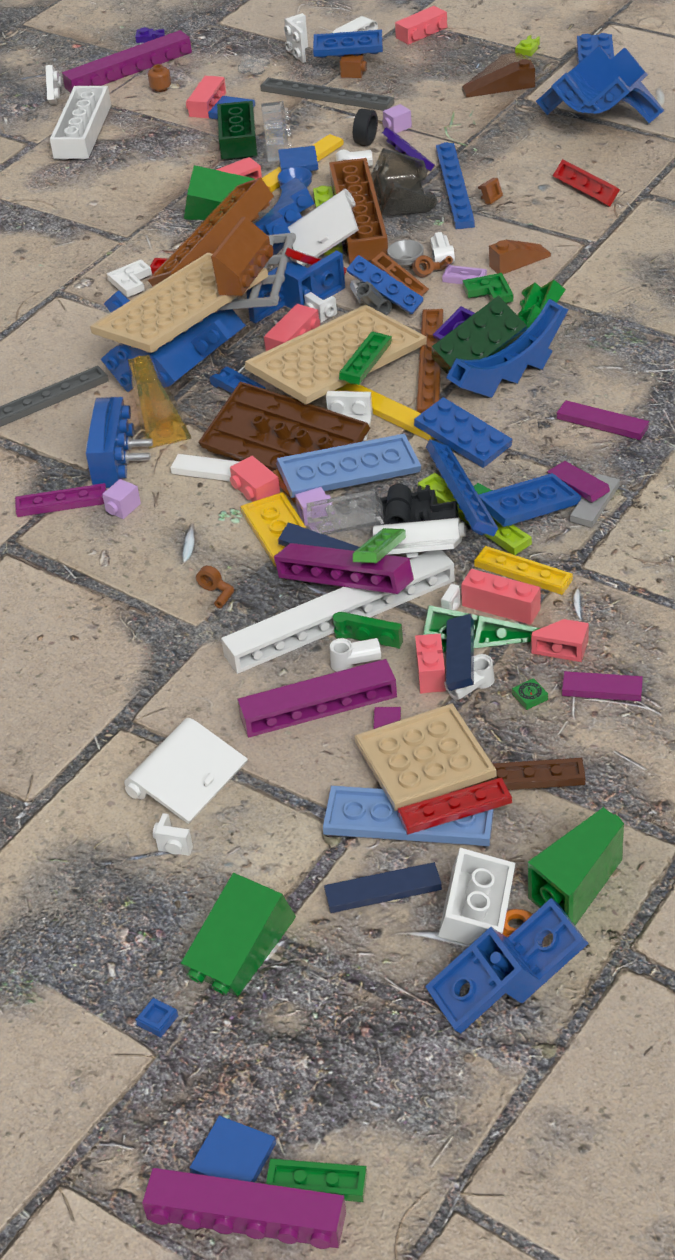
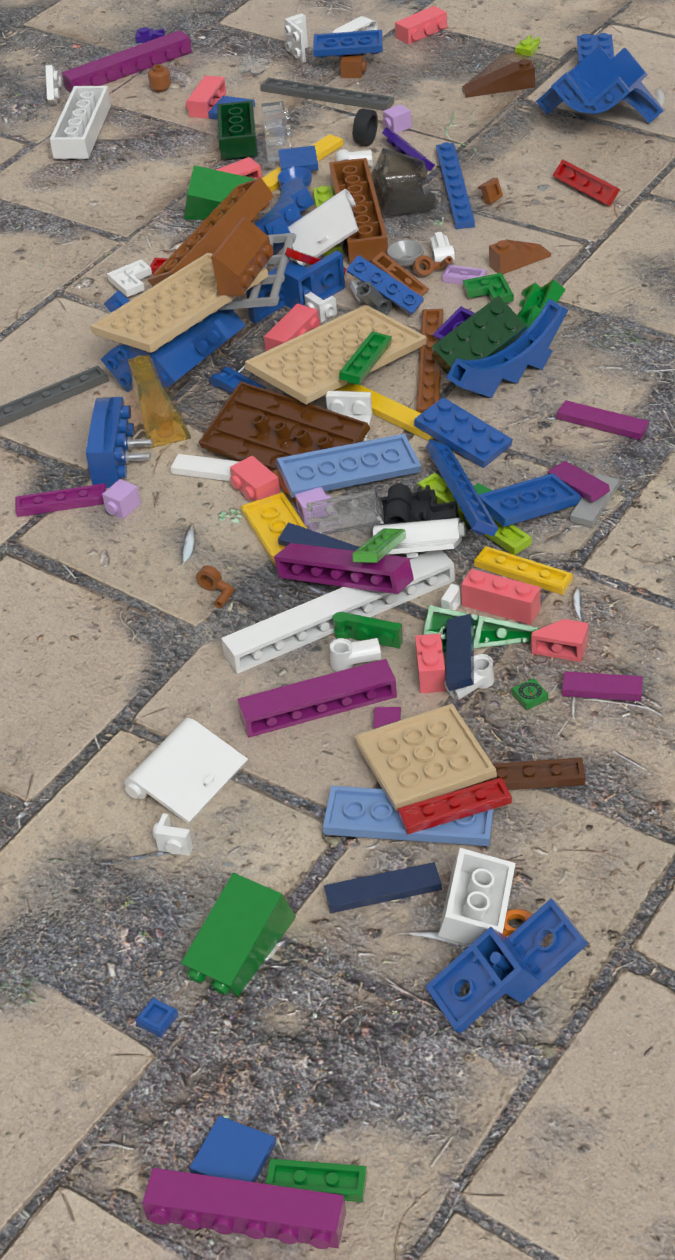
green slope [528,807,624,926] -> none

